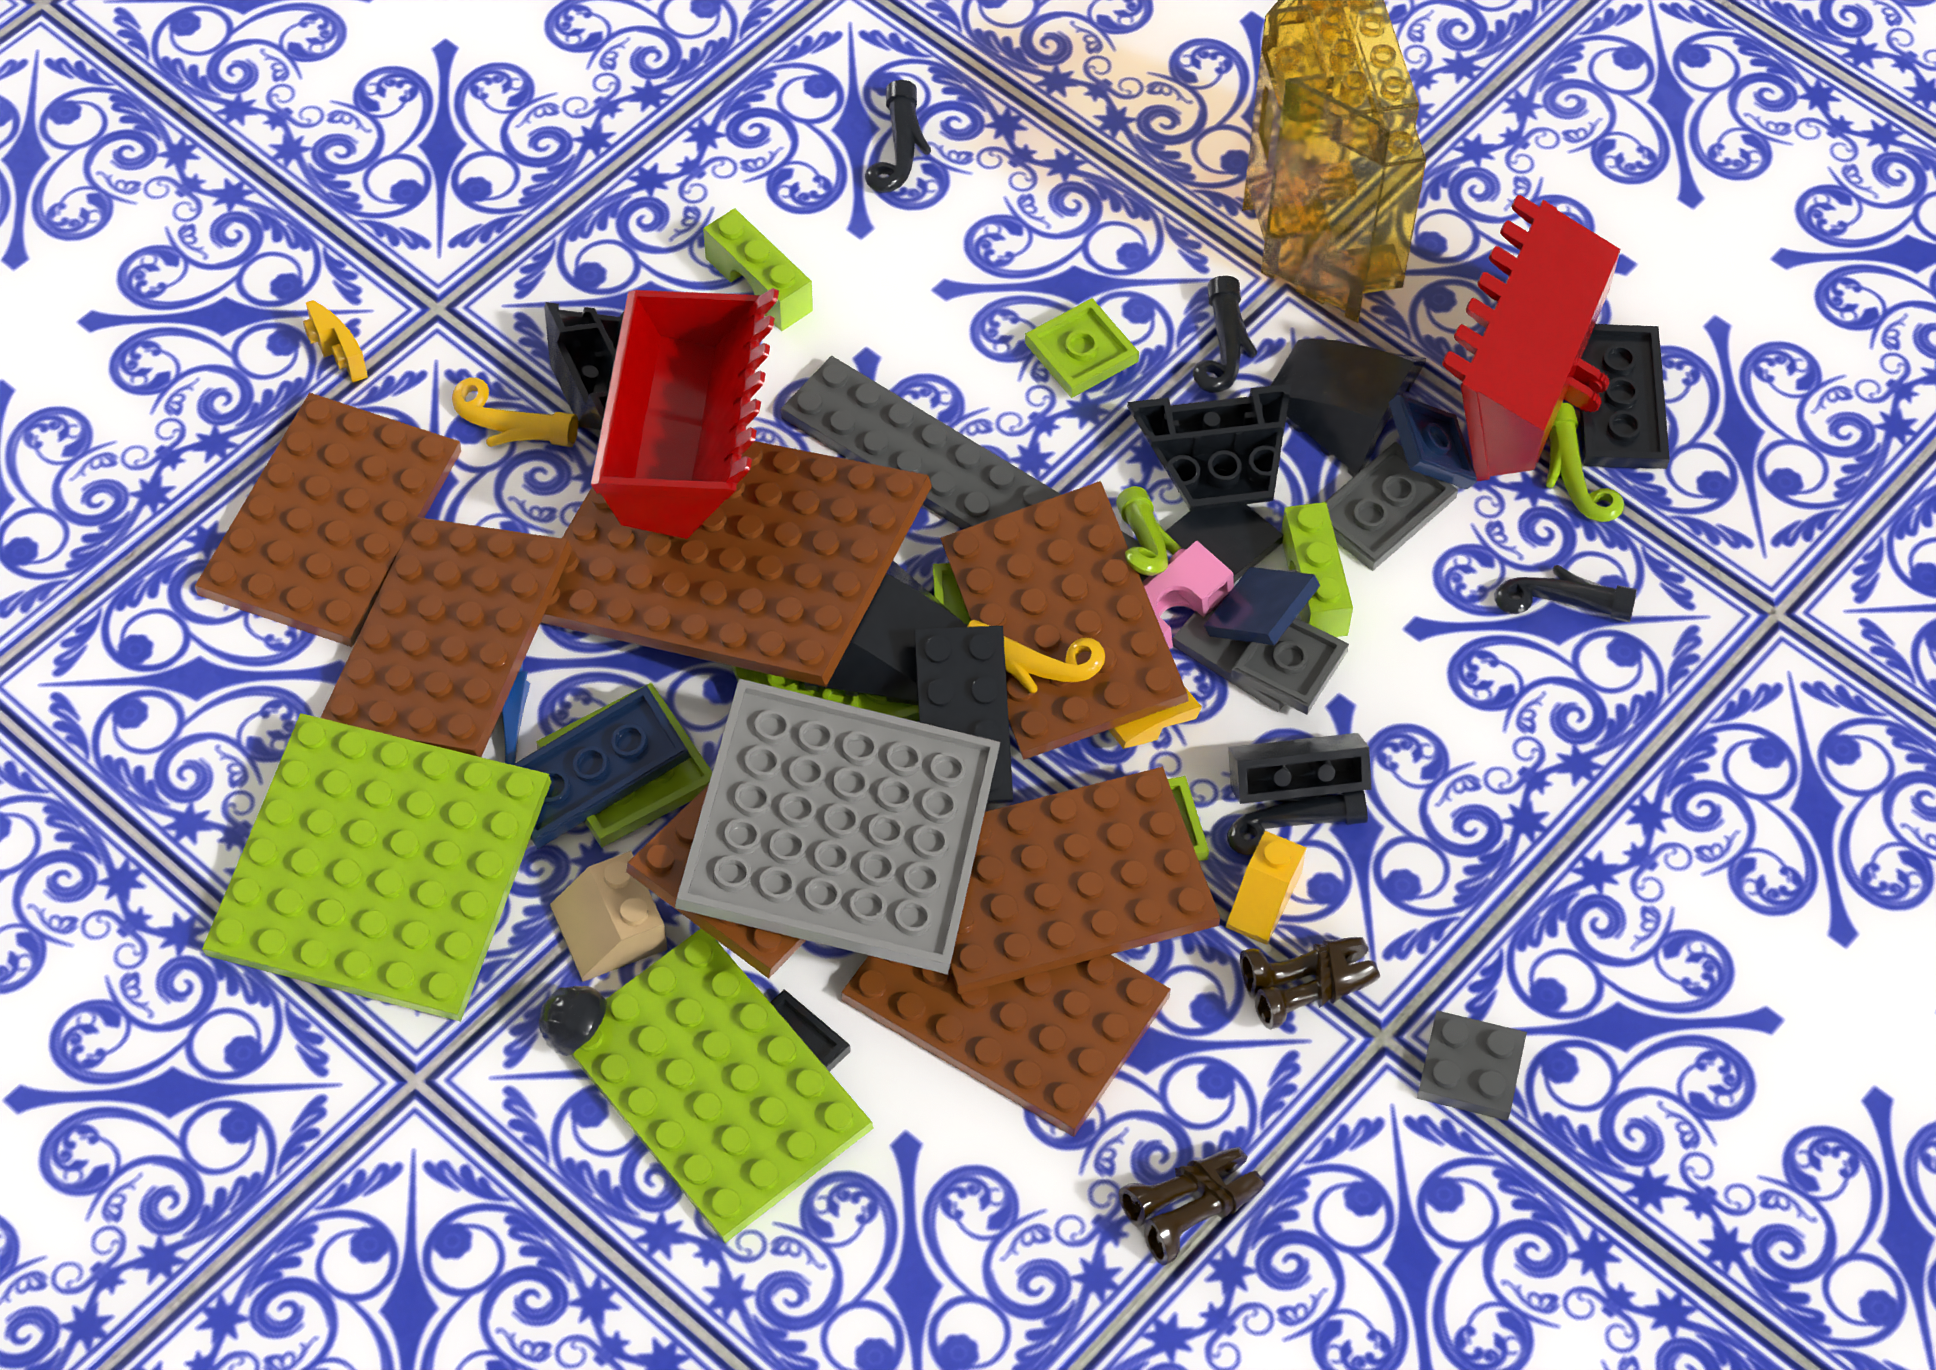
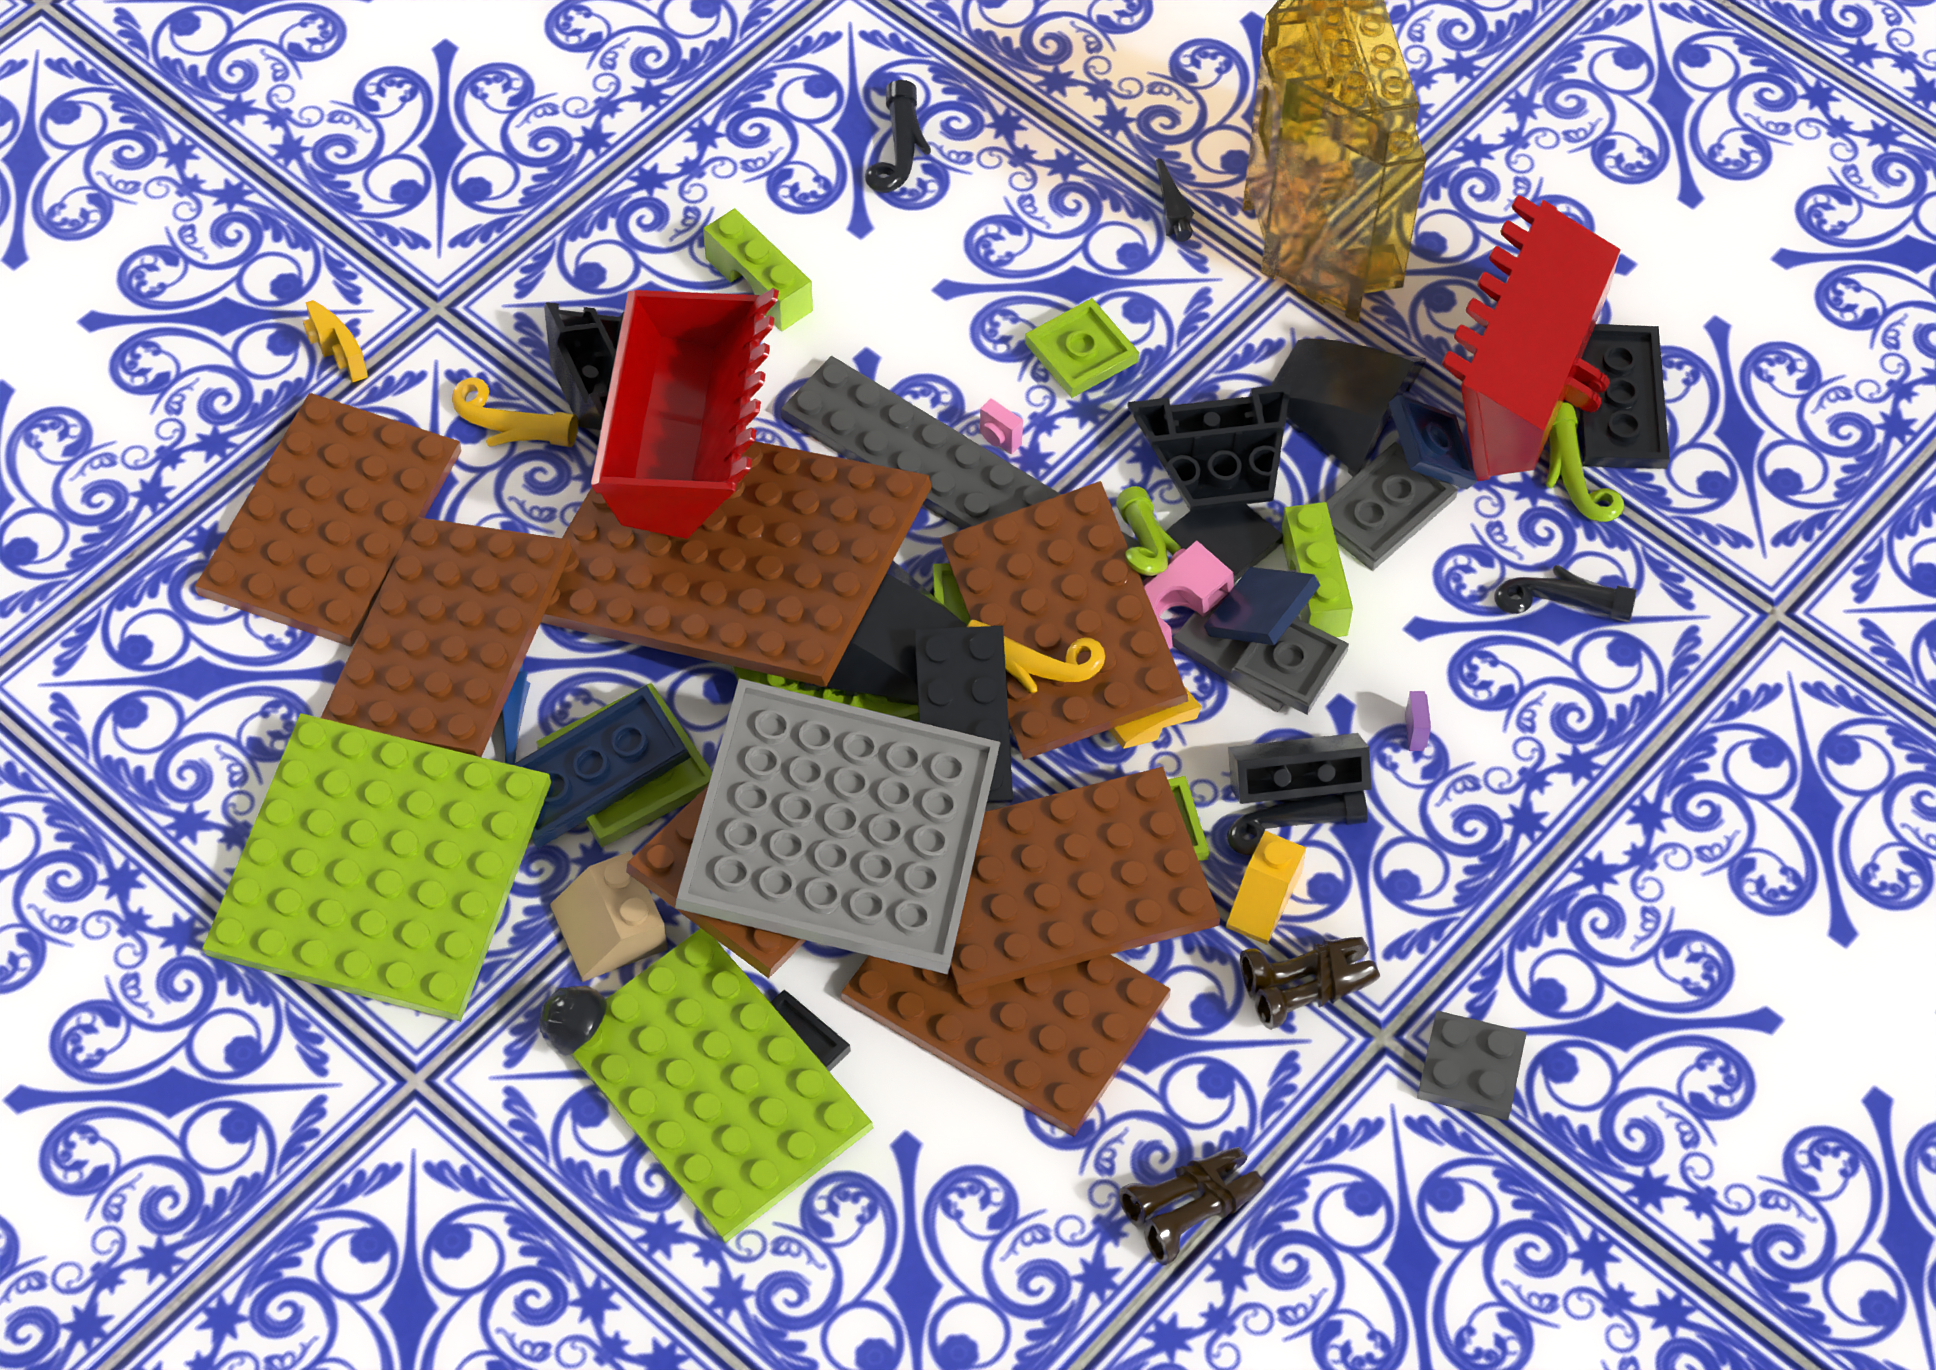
black plant [1193,275,1257,393] -> none
none -> bright pink plate [980,398,1023,455]
none -> black piece [1155,158,1195,241]
none -> medium lavender tile [1405,691,1431,751]

